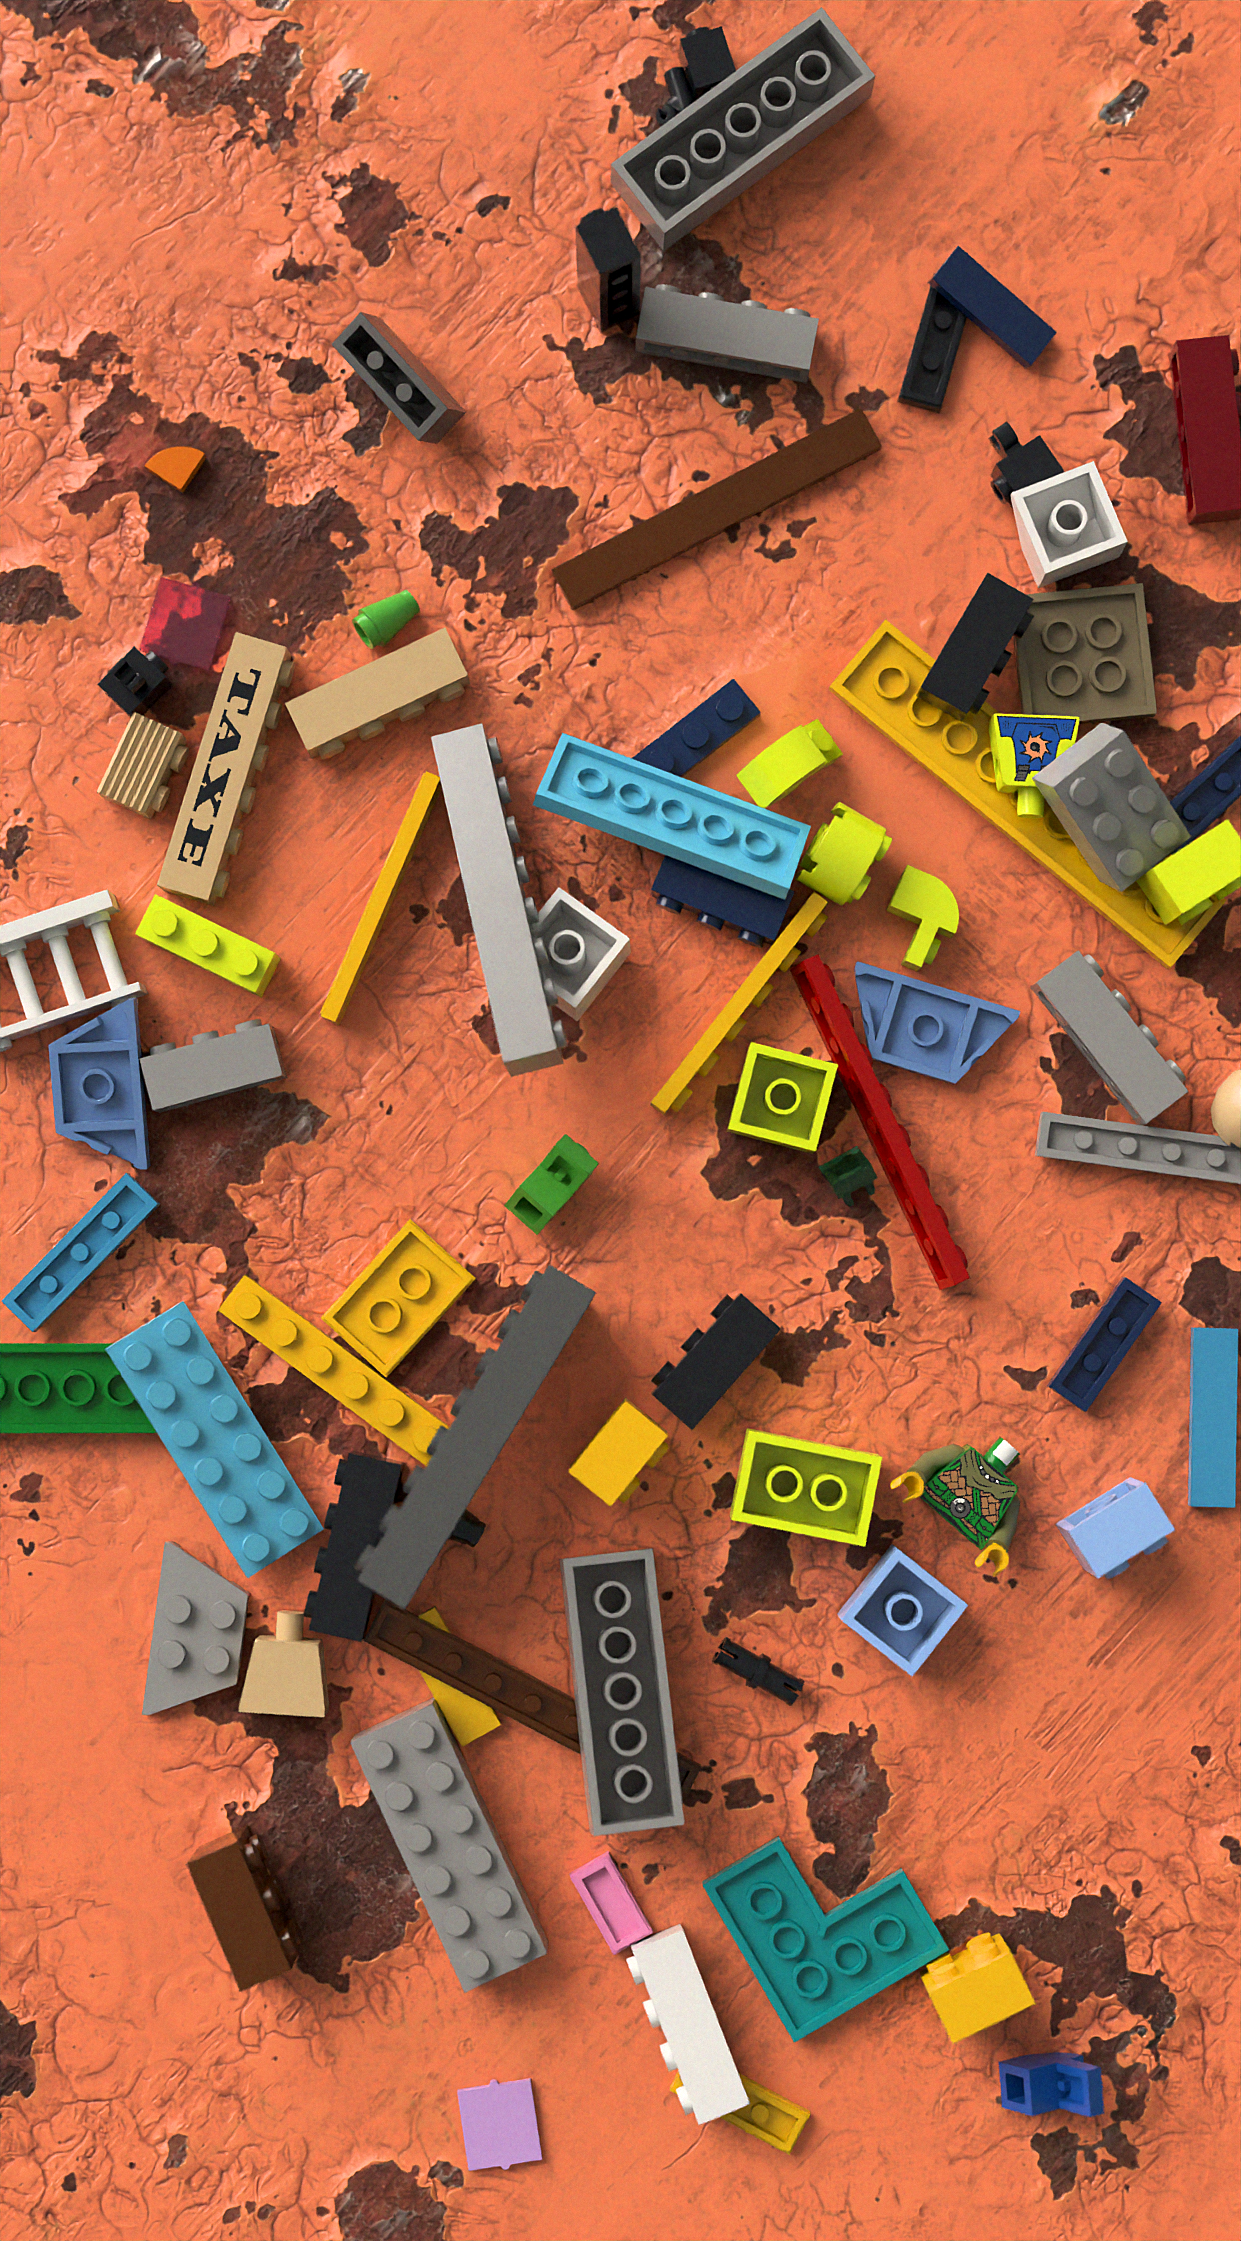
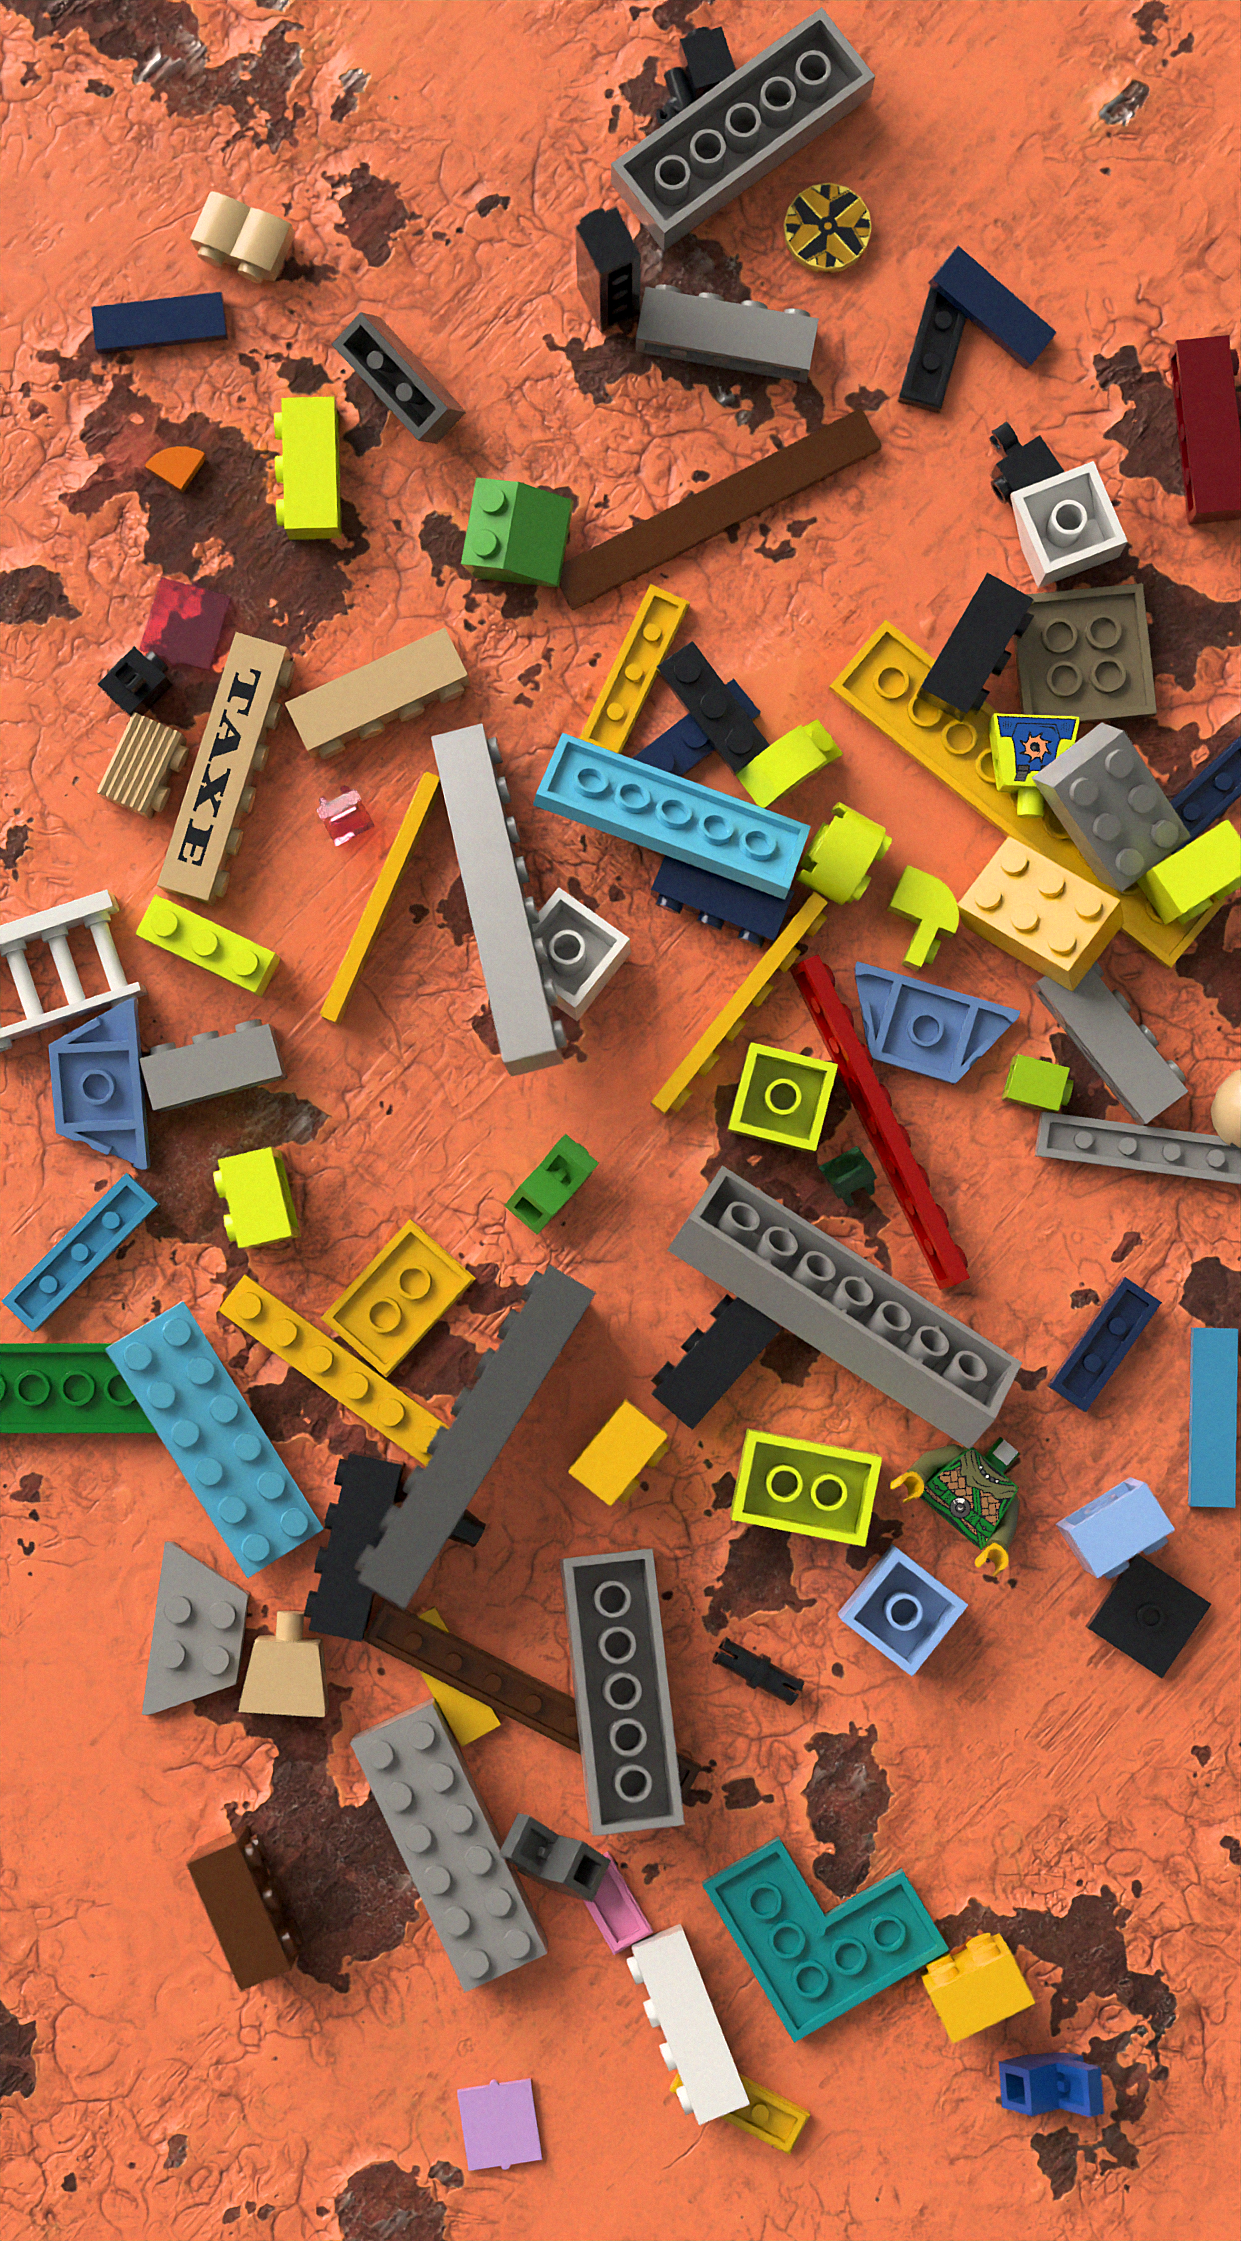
bright green cone [352,589,420,649] -> none
none -> dark blue tile [91,292,228,354]
none -> tan brick [190,191,295,283]
none -> neon yellow brick [214,1147,301,1249]
none -> neon yellow brick [274,396,342,540]
none -> clear pink tile [316,785,375,846]
none -> bright green slope [461,478,574,588]
none -> dark grey brick [499,1813,611,1902]
none -> yellow tile [579,584,690,754]
none -> black plate [657,641,770,776]
none -> light grey brick [667,1165,1022,1449]
none -> tile [784,183,871,273]
none -> yellow brick [957,836,1124,992]
none -> lime brick [1001,1054,1074,1113]
none -> black plate [1086,1554,1211,1678]

